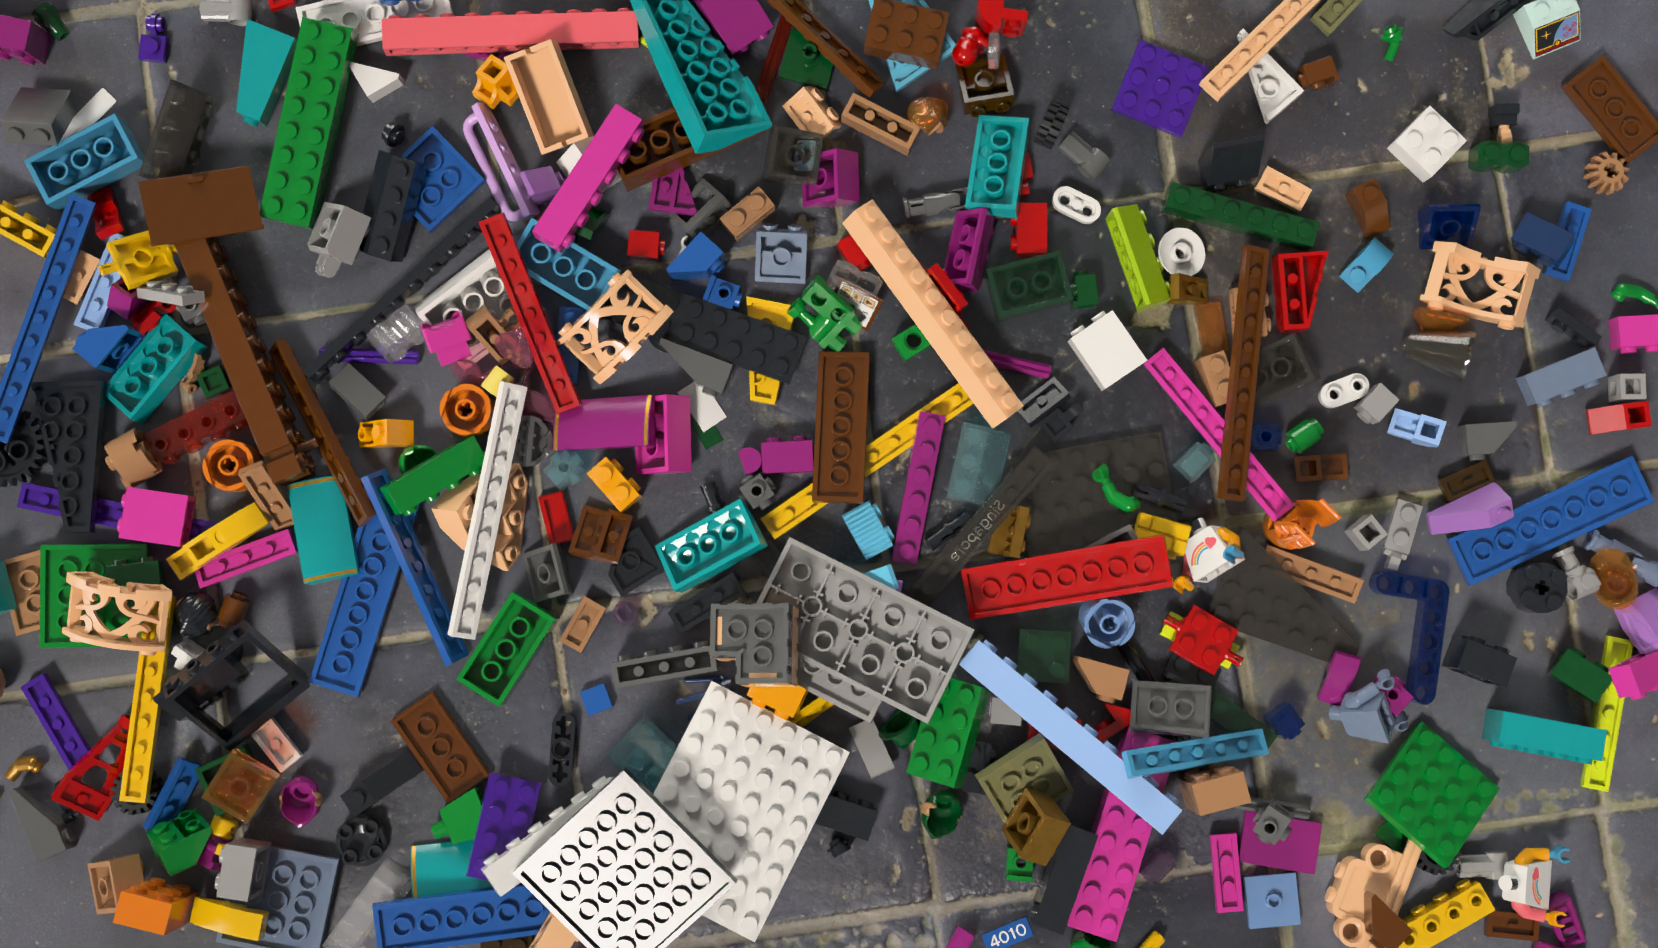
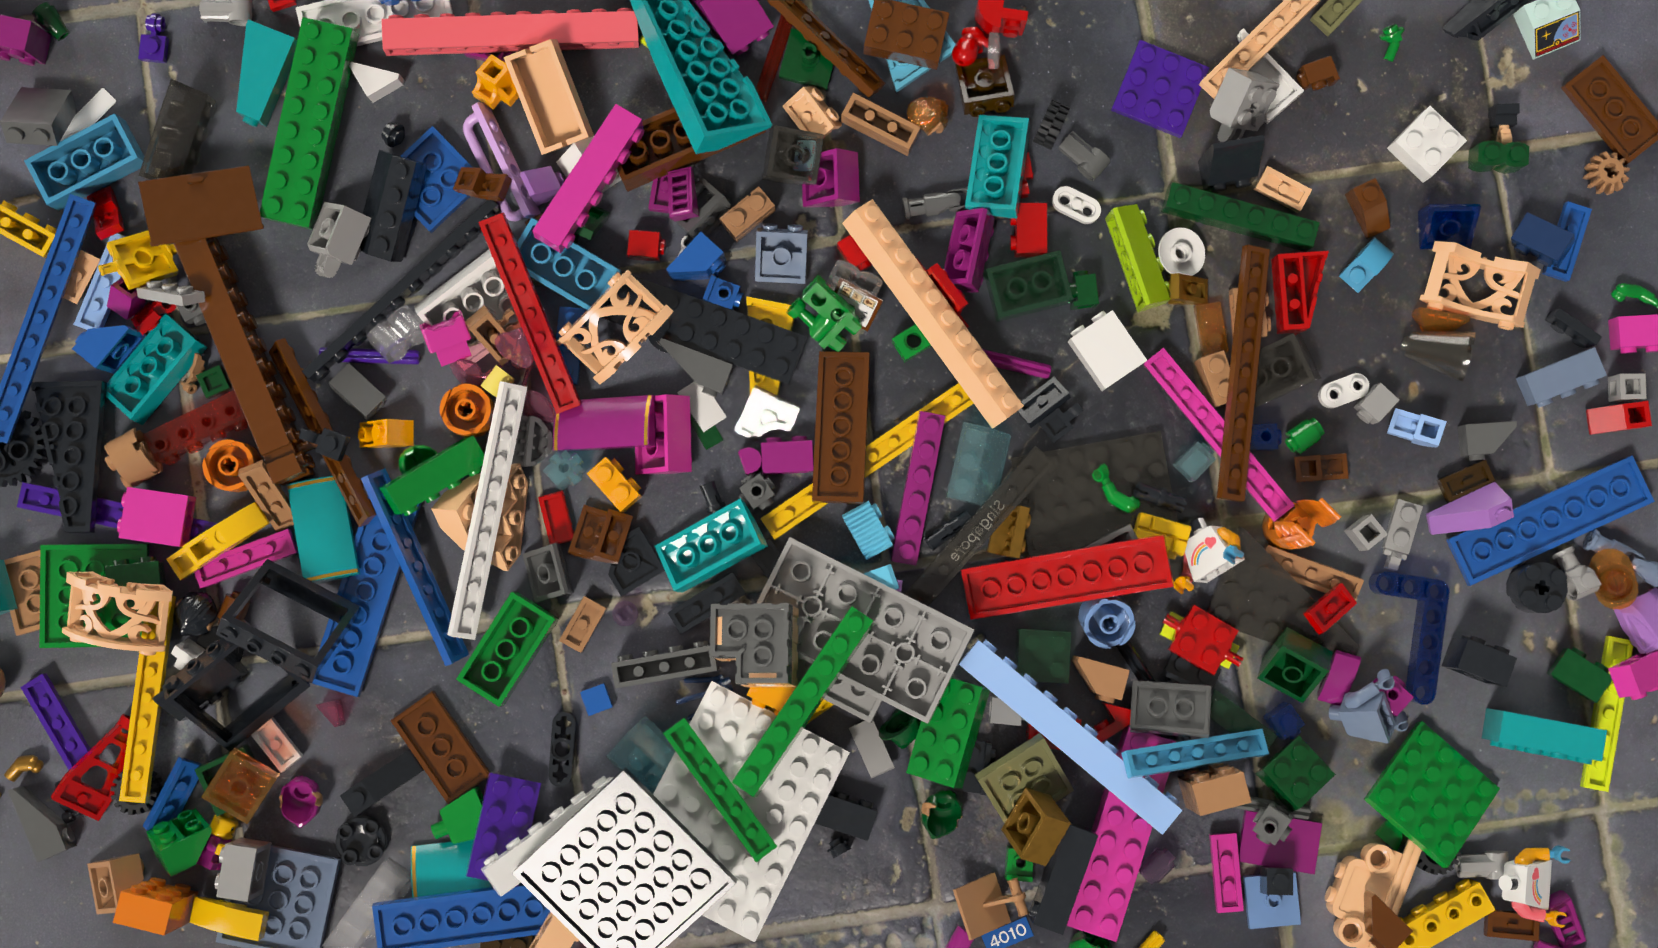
none -> black window [216,559,360,683]
none -> black plate [299,428,351,462]
none -> clear pink slope [316,700,346,727]
none -> reddish brown slope [453,167,512,202]
none -> green plate [663,718,777,862]
none -> magenta slope [668,167,699,222]
none -> green brick [732,606,875,797]
none -> clear smoke tile [734,385,801,442]
none -> medium nougat plate [953,873,1029,940]
none -> light grey hinge [1210,68,1280,142]
none -> dark green brick [1255,736,1336,812]
none -> dark green brick [1257,627,1333,703]
none -> black brick [1260,867,1293,895]
none -> red plate [1303,583,1357,634]

